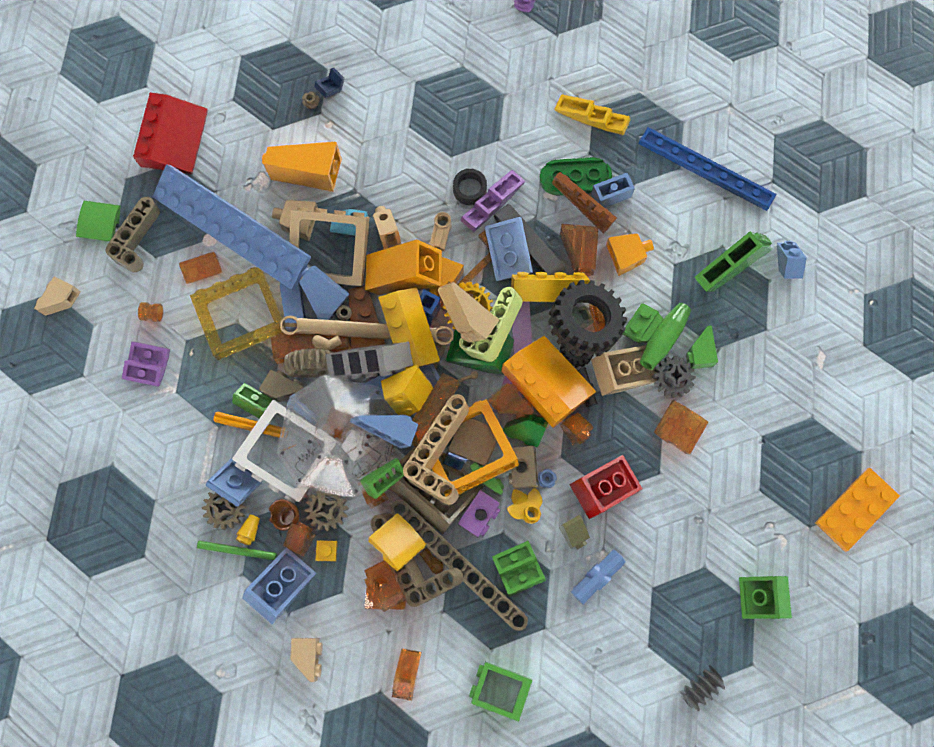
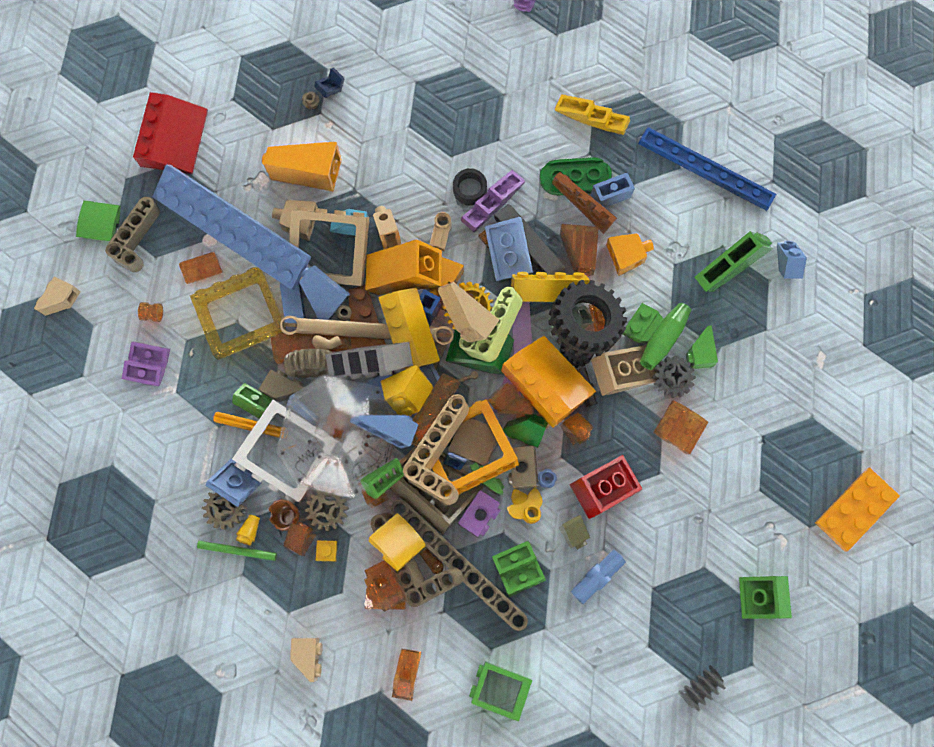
medium blue slope [242,547,316,624] -> none
clear orange bar [457,252,492,286] -> none

